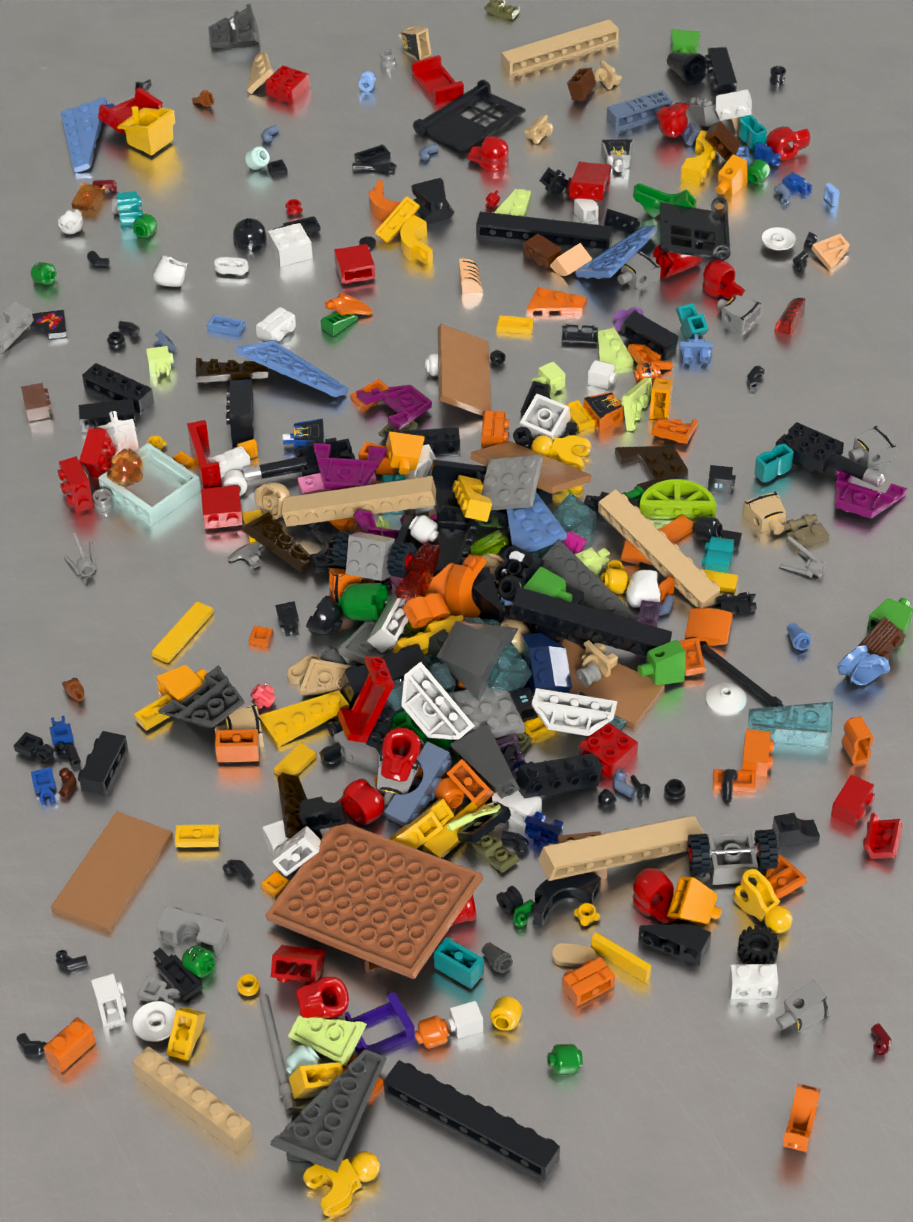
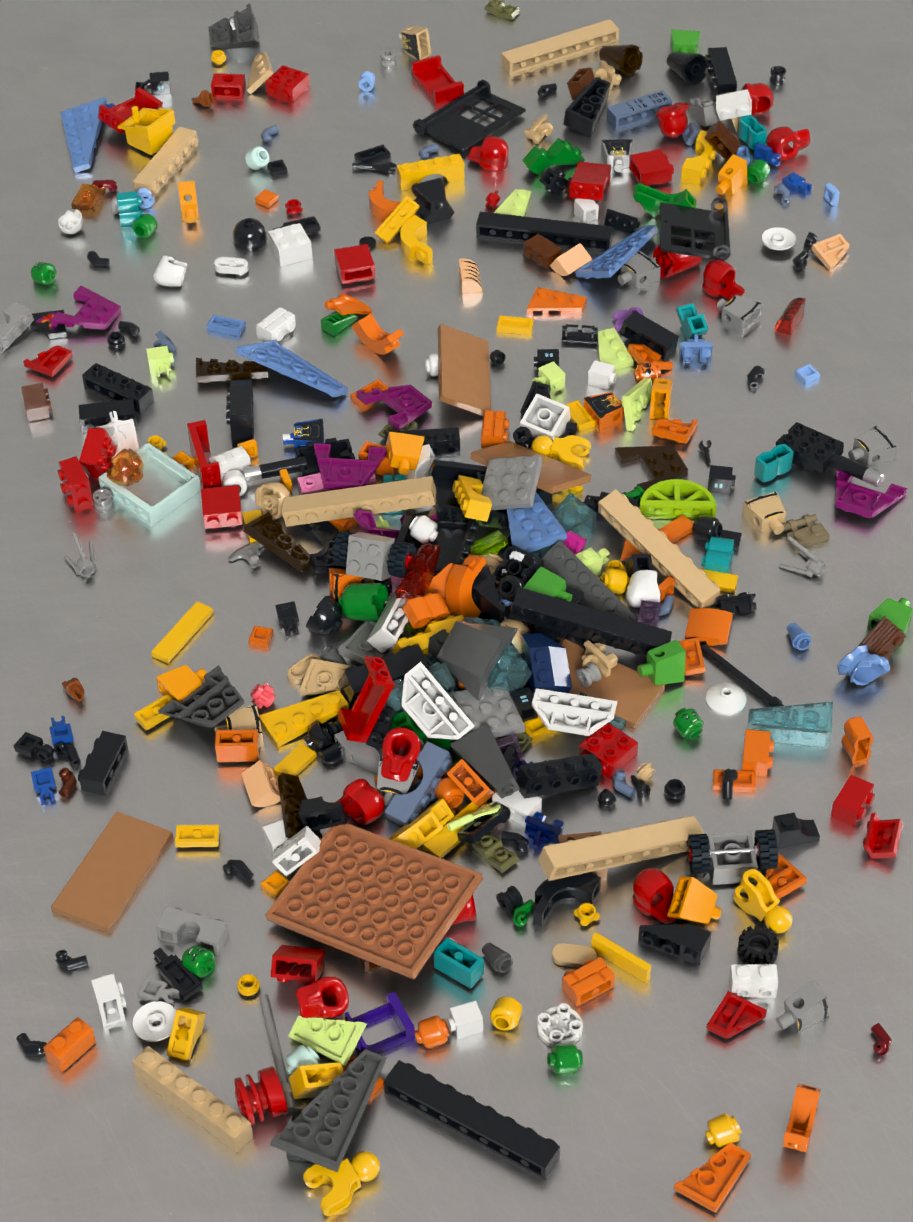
none -> red wing [23,345,73,377]
none -> magenta wing [51,286,121,330]
none -> tan brick [133,127,199,197]
none -> light blue wheel [137,188,155,209]
none -> black brick [147,72,171,95]
none -> light orange torso [178,181,199,223]
none -> yellow plate [211,50,226,64]
none -> red brick [211,73,246,99]
none -> red wheel [234,1066,288,1126]
none -> light nougat brick [241,760,281,807]
none -> orange tile [255,189,278,208]
none -> light orange tile [279,469,293,494]
none -> black piece [304,720,335,751]
none -> orange arch [351,314,404,355]
none -> yellow arch [396,154,465,191]
none -> green arch [522,138,585,176]
none -> black brick [534,349,559,375]
none -> white tile [537,1003,583,1048]
none -> black arm [538,83,557,98]
none -> black wedge [563,77,611,138]
none -> dark brown cone [599,44,643,77]
none -> black brick [625,554,653,578]
none -> red brick [629,149,674,186]
none -> tan plate [636,763,655,782]
none -> green head [673,708,704,739]
none -> orange wing [674,1143,751,1213]
none -> black hand [698,440,712,464]
none -> yellow head [705,1113,742,1149]
none -> red wing [706,991,767,1039]
none -> red piece [741,83,774,117]
none -> light blue tile [794,364,820,385]

